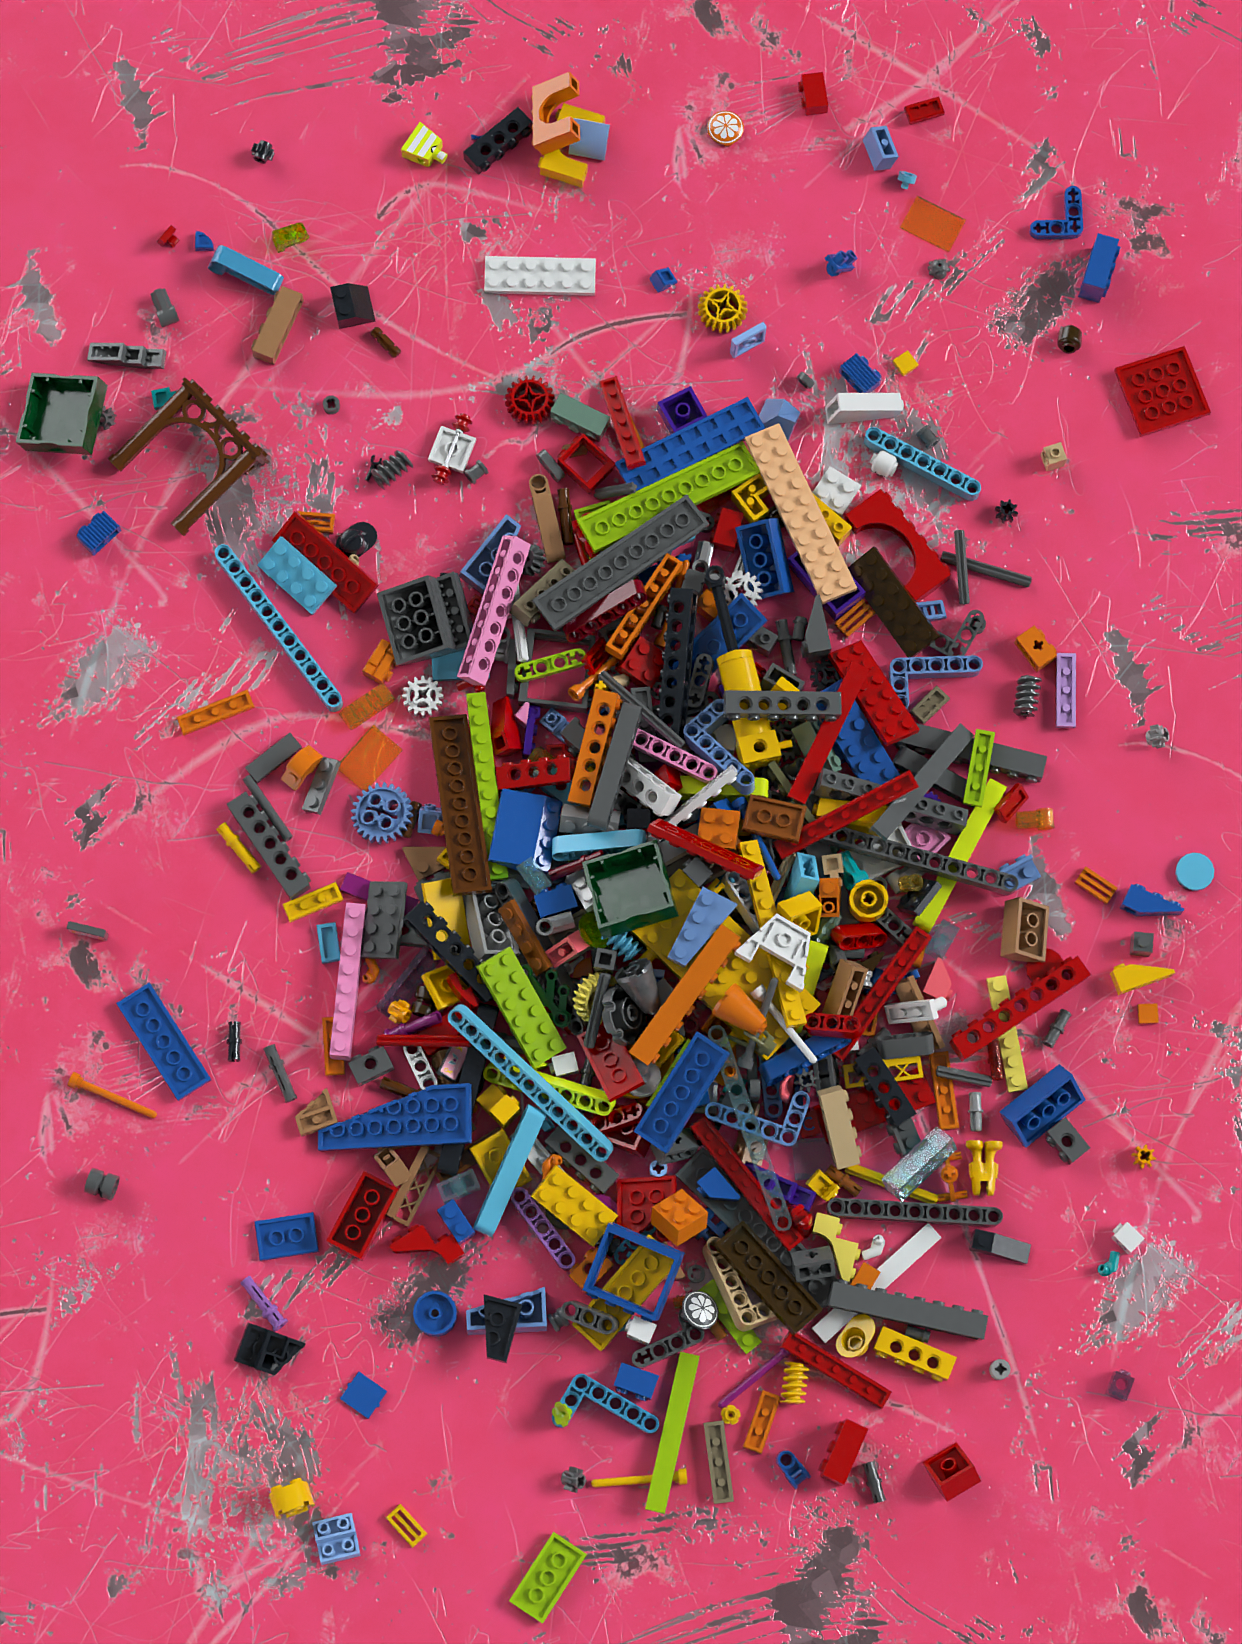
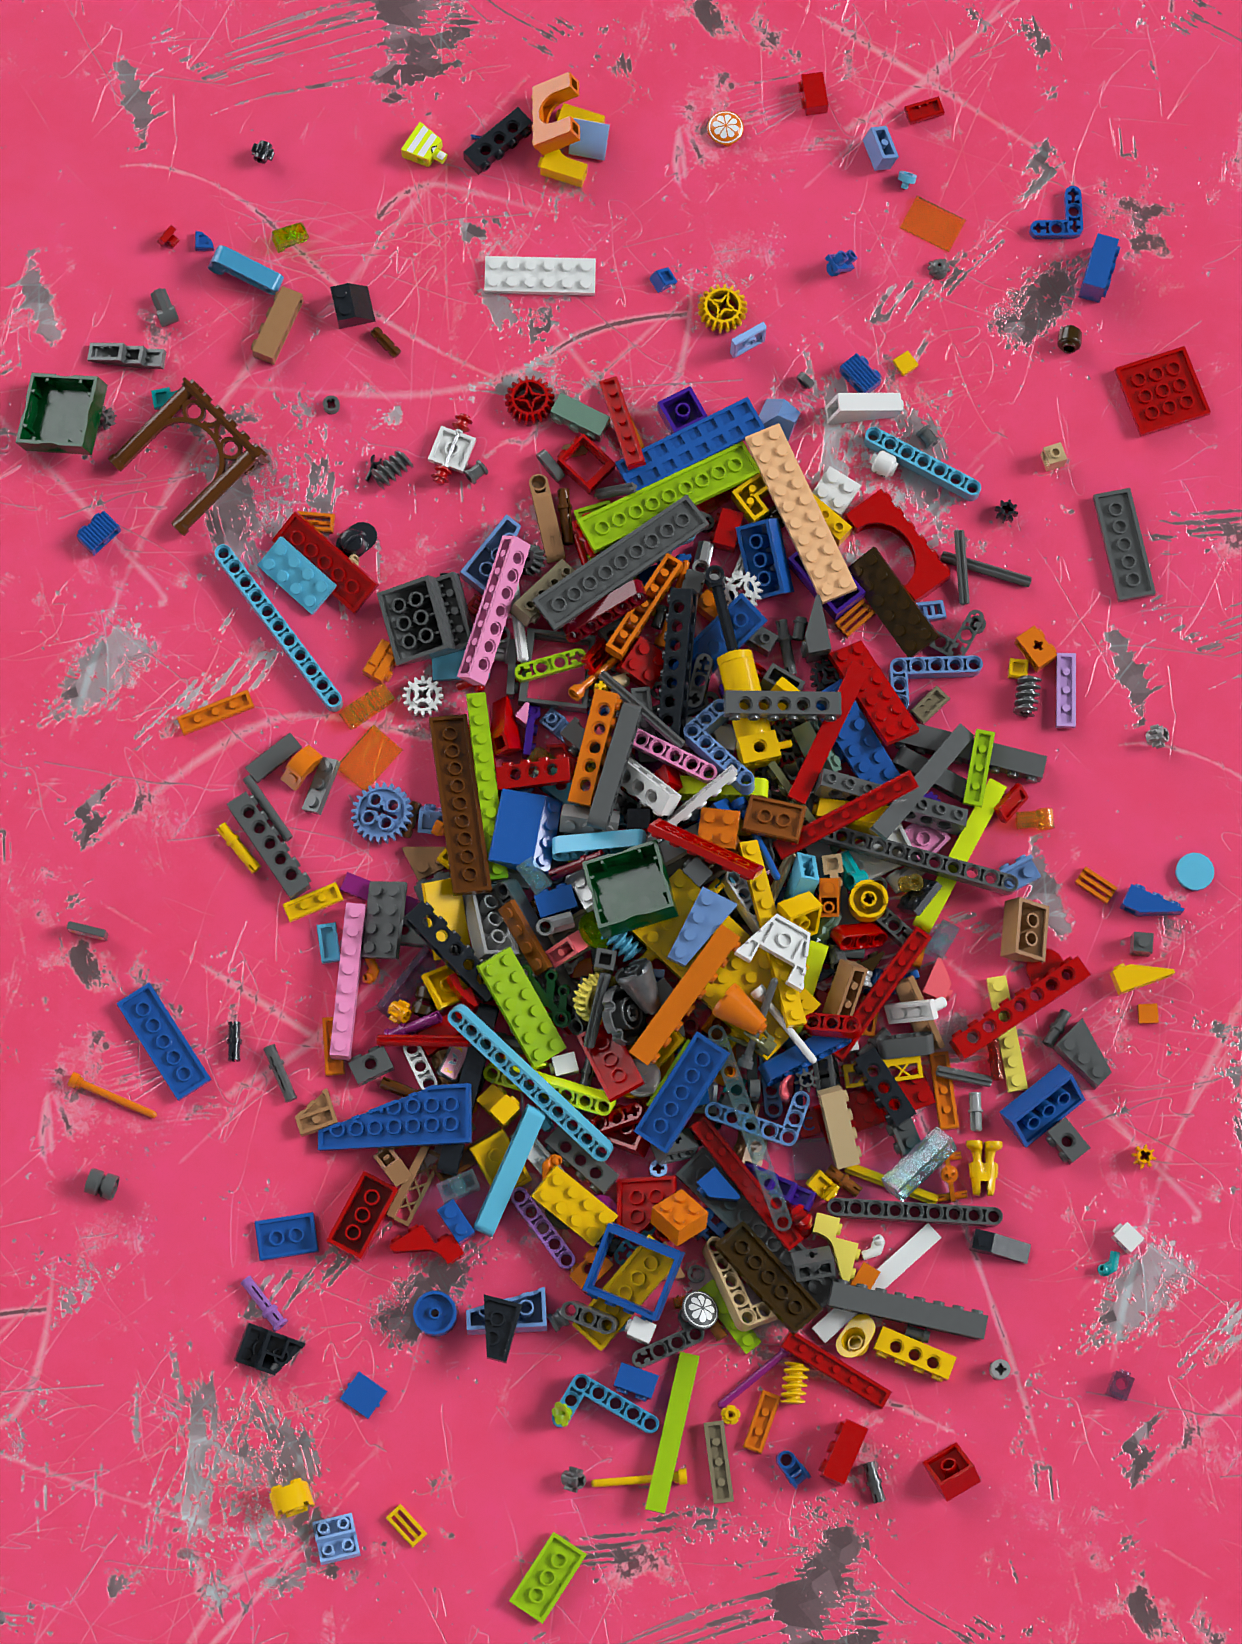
none -> yellow tile [1008,658,1029,679]
none -> dark grey wedge [1053,1018,1112,1089]
none -> dark grey plate [1093,488,1156,602]

